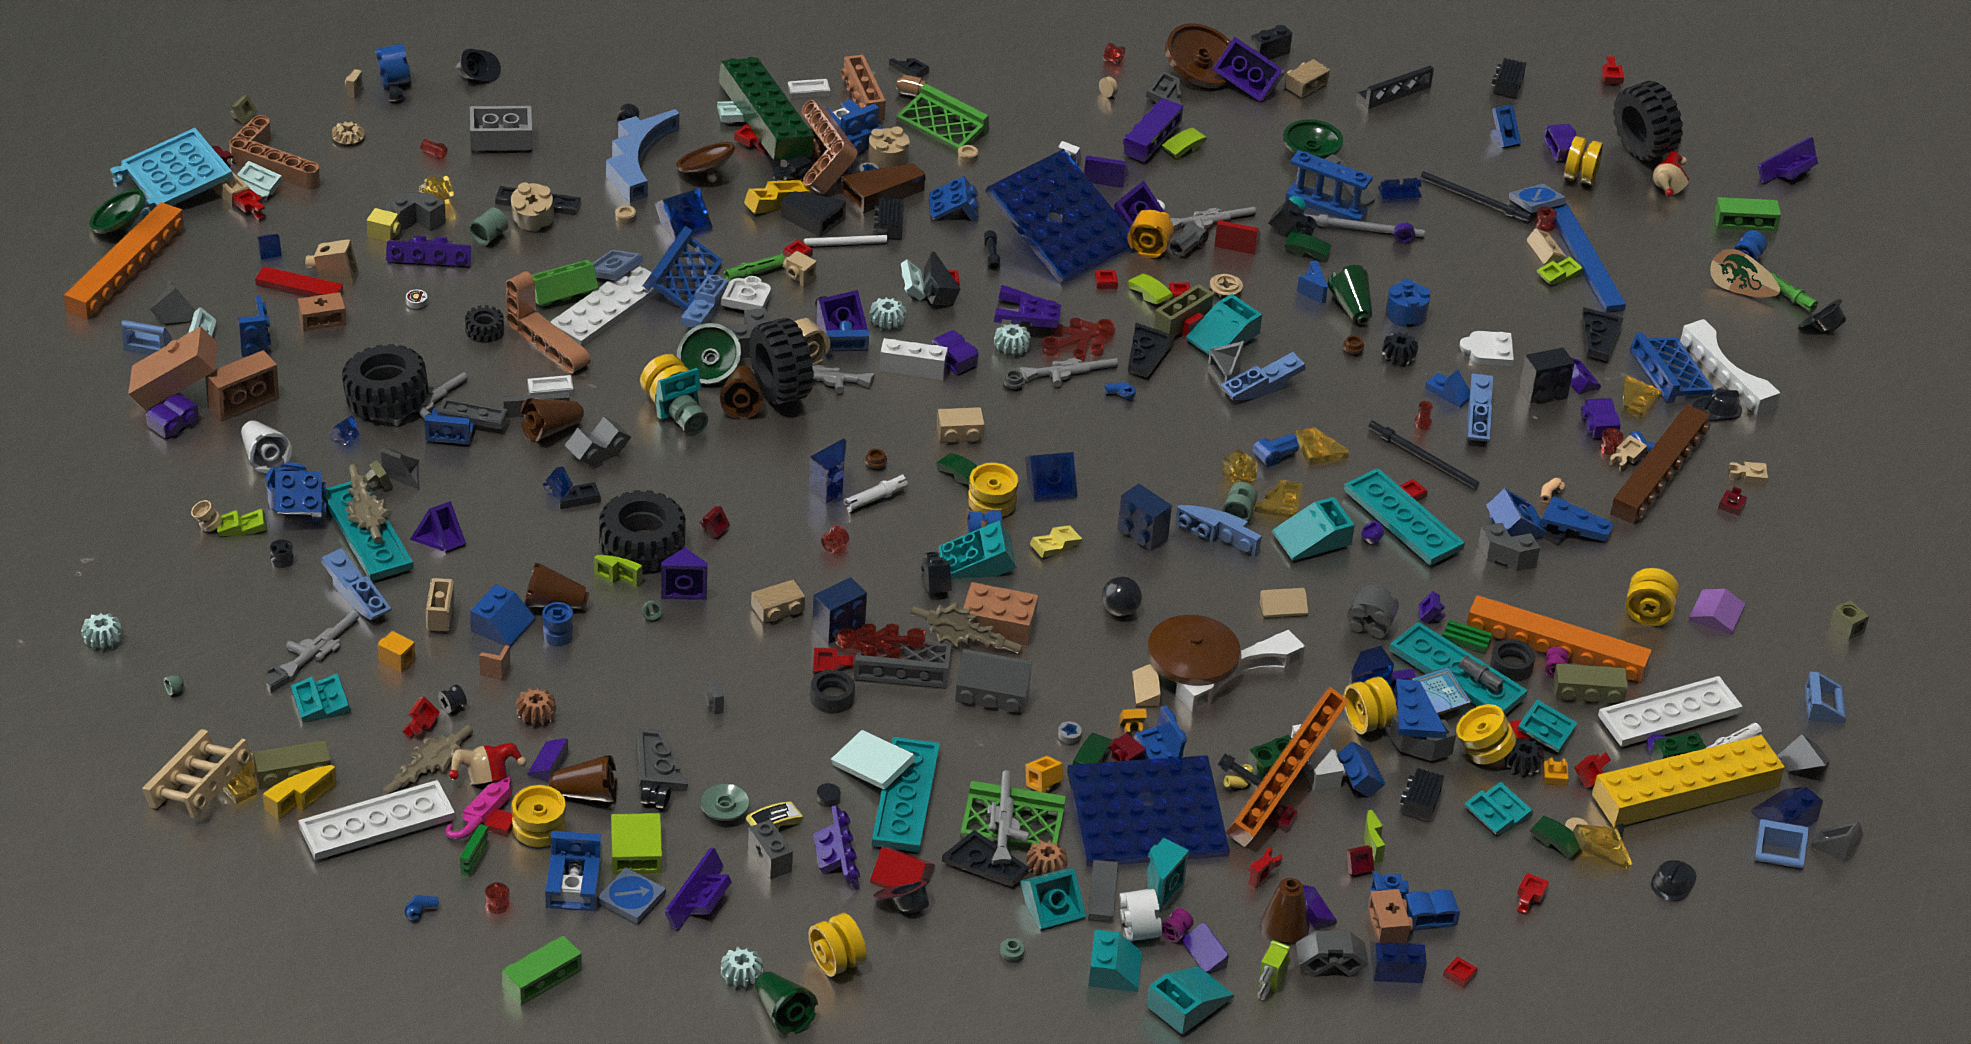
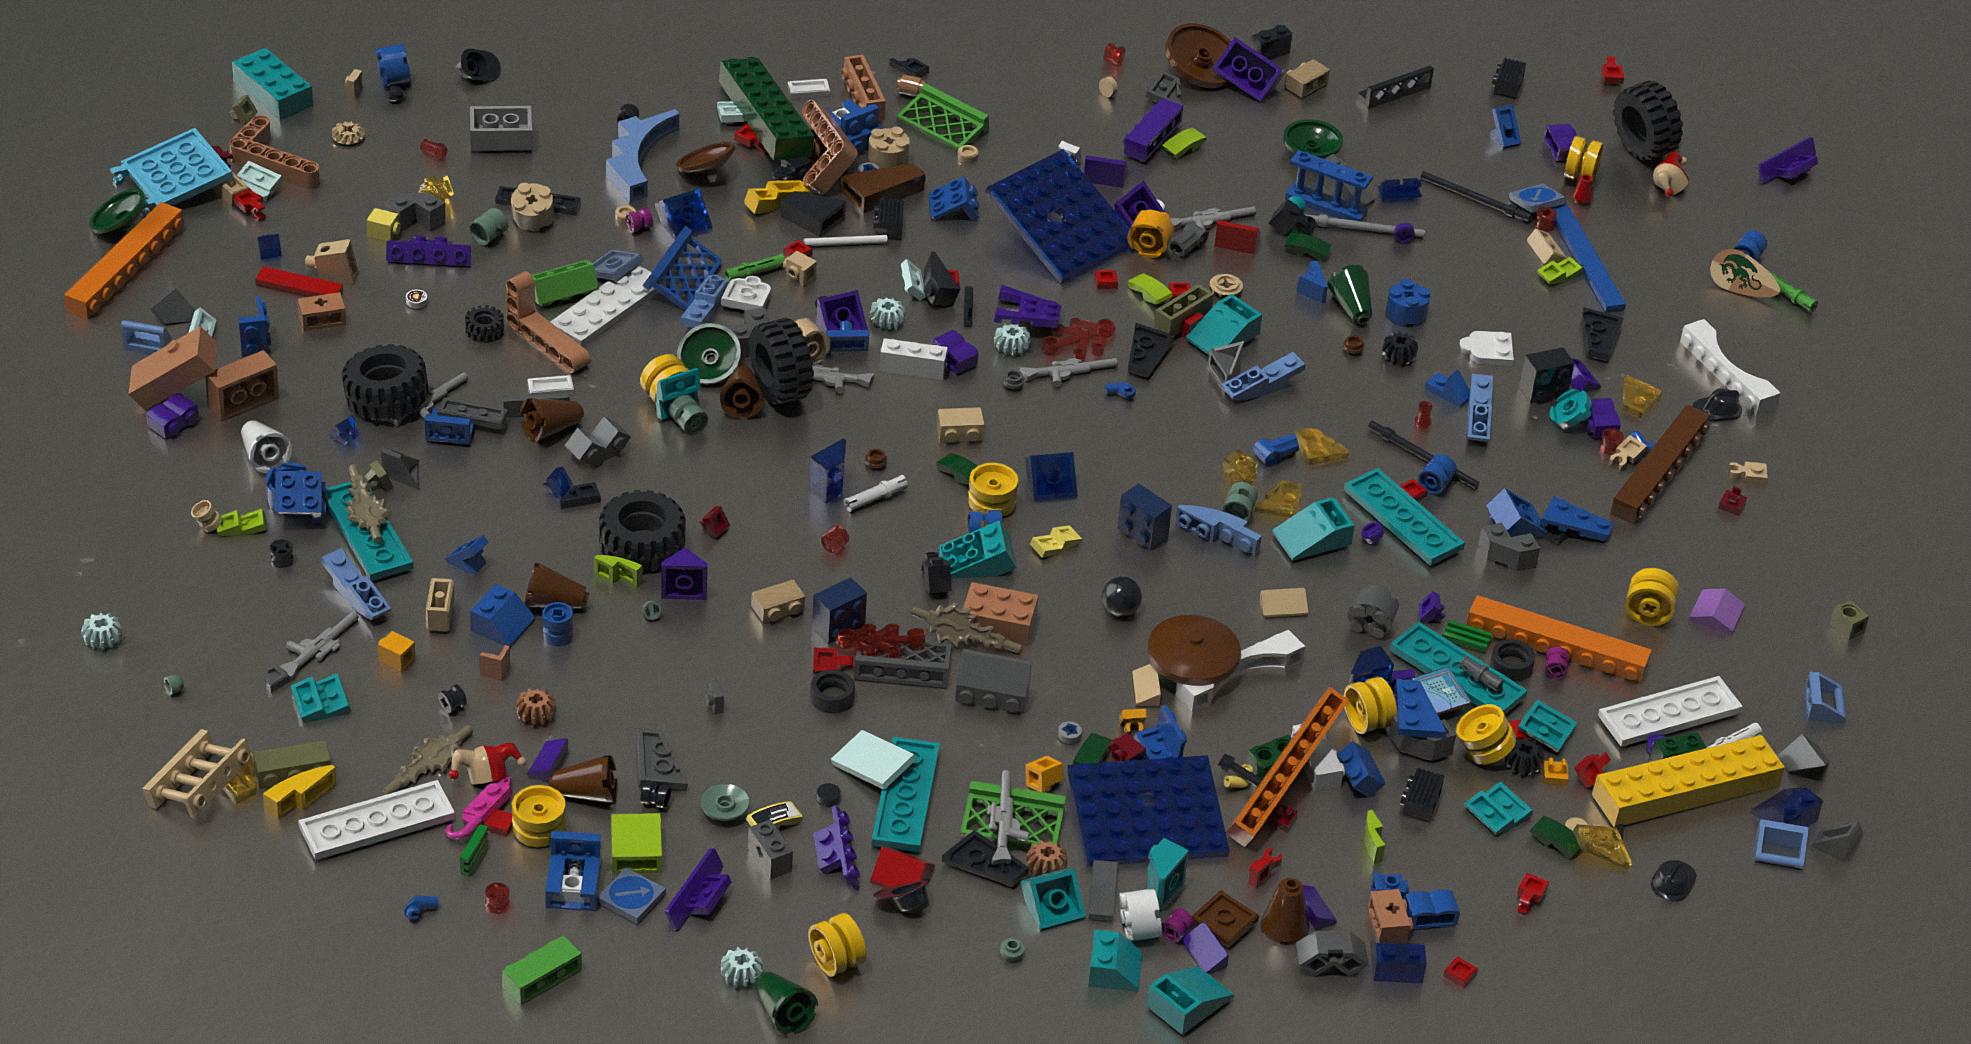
red plate [402,696,440,738] -> none
dark purple slope [410,501,466,551] -> none
black bar [984,230,1001,271] -> none
lime piece [1257,940,1290,999] -> none
dark red tile [1346,845,1374,875] -> none
light nougat arm [1540,478,1565,504] -> none
olive brick [1553,663,1628,704] -> none
blue fence [1630,333,1715,402] -> none
bright green brick [1714,197,1781,231] -> none
black piece [1798,299,1846,333] -> none
none -> teal brick [232,48,313,120]
none -> blue slope [445,535,489,574]
none -> magenta wheel [626,207,653,233]
none -> black tile [964,286,973,327]
none -> reddish brown plate [1192,890,1260,948]
none -> blue wheel [1418,454,1457,494]
none -> teal plate [1550,389,1592,430]
none -> red cone [1573,174,1593,205]

